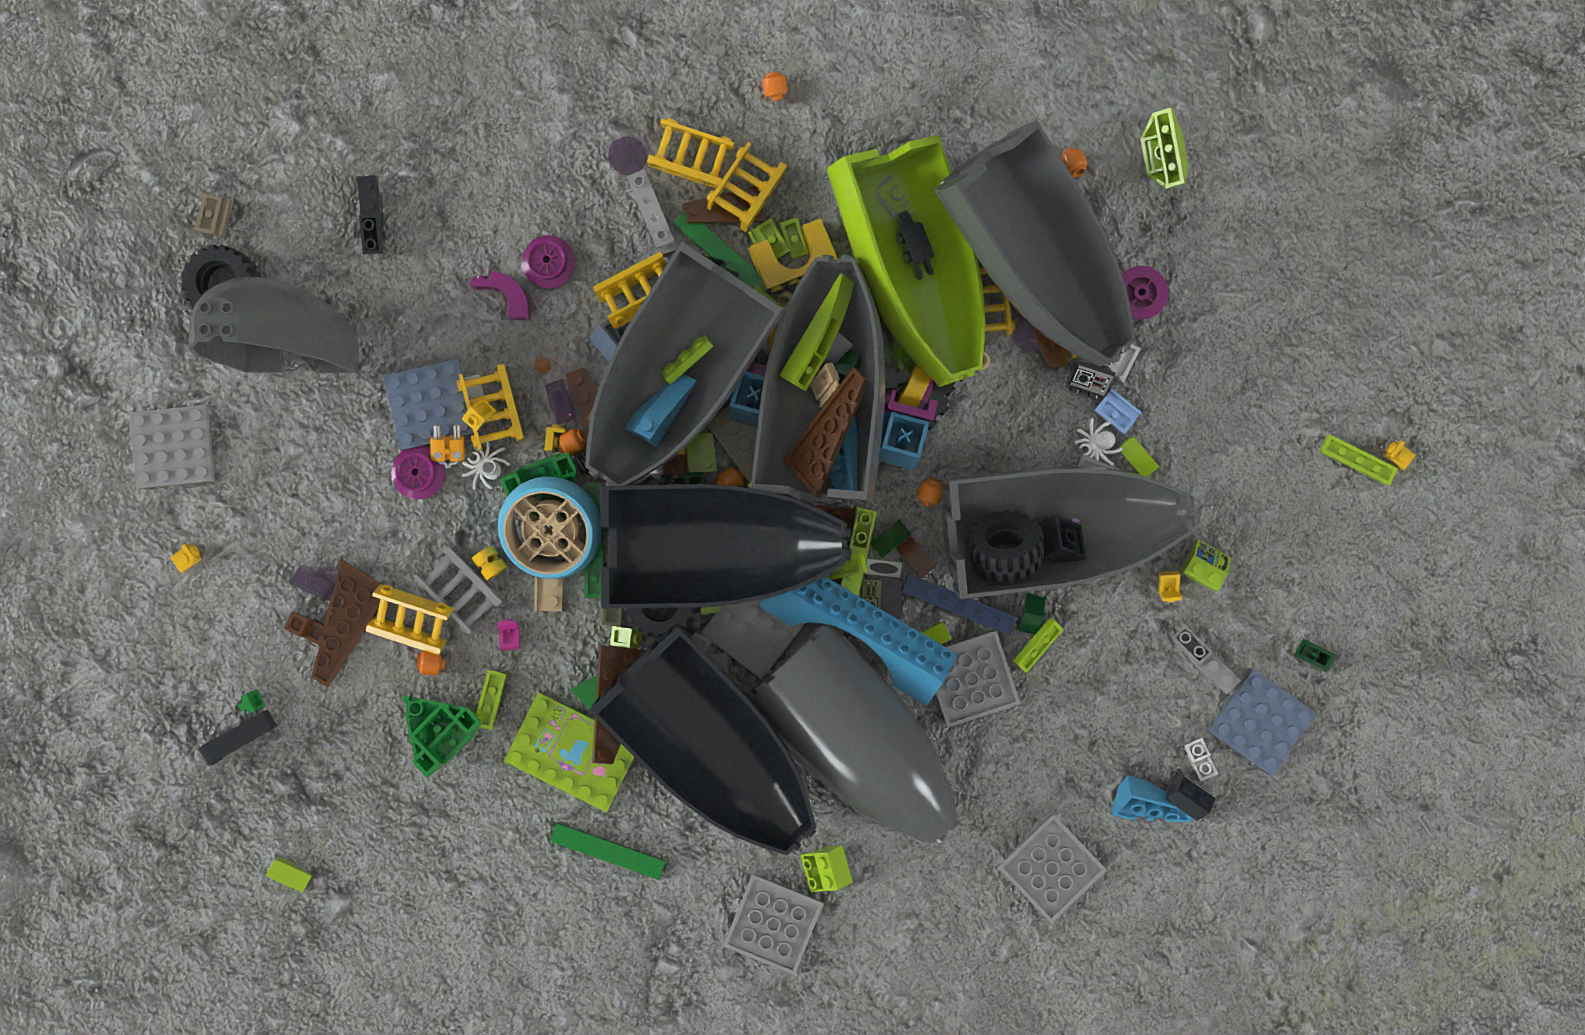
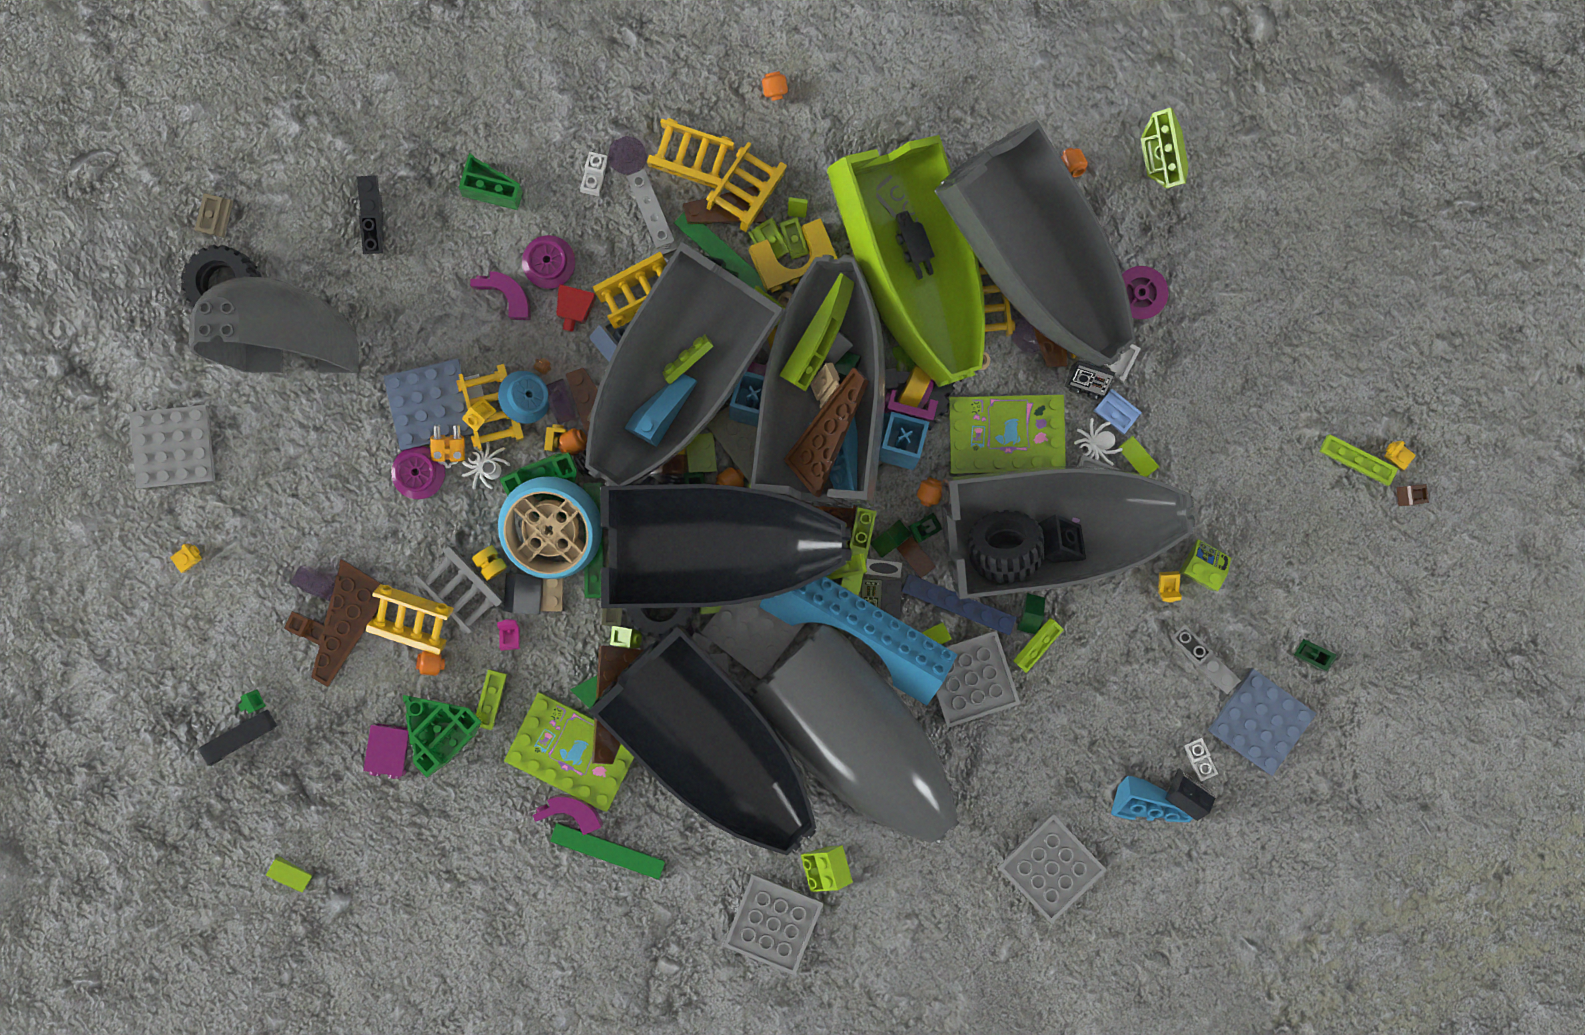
none -> magenta panel [363,723,409,779]
none -> green wedge [459,153,523,210]
none -> dark azure piece [498,371,550,424]
none -> black slope [503,573,543,614]
none -> magenta arch [532,794,603,835]
none -> red torso [556,284,597,332]
none -> white slope [580,152,608,196]
none -> lime slope [787,197,808,218]
none -> dark green slope [908,513,942,543]
none -> lime plate [949,395,1066,474]
none -> reddish brown slope [1396,484,1429,506]

